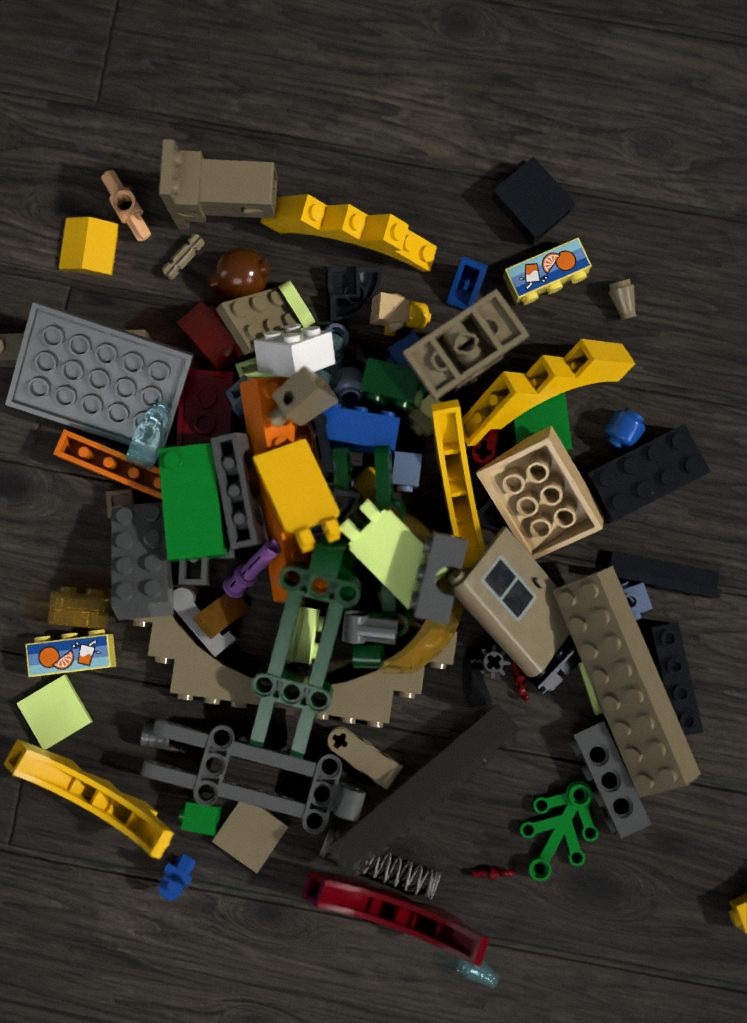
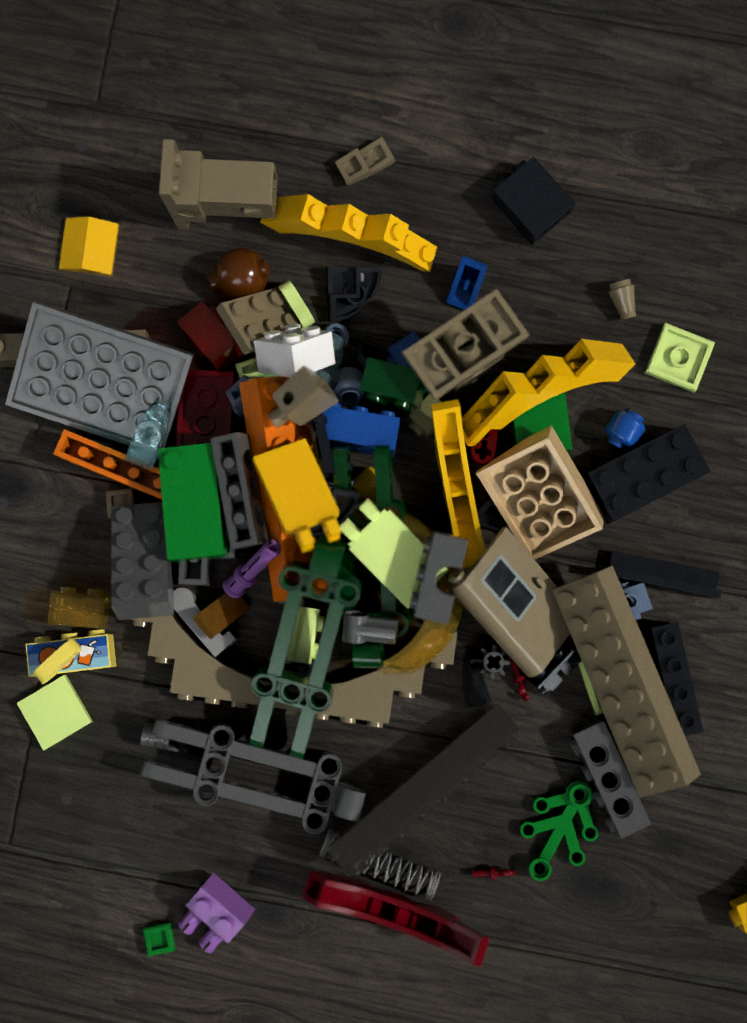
yellow arch [4,739,173,859] -> none
light nougat axle [101,170,151,242] -> none
blue hips [159,853,196,901] -> none
dark tan axle [162,233,205,280] -> none
green brick [178,799,222,836] -> none
dark tan tile [212,802,289,873] -> none
dark tan piece [328,726,404,790] -> none
tan piece [370,292,431,336] -> none
sand blue brick [392,451,422,493] -> none
clear light blue cone [456,959,500,989] -> none
brick [503,237,592,305] -> none
none -> light yellow beam [33,638,82,684]
none -> green tile [143,921,176,957]
none -> medium lavender brick [178,873,255,953]
none -> dark tan slope [335,137,396,185]
none -> yellowish green tile [644,323,715,393]

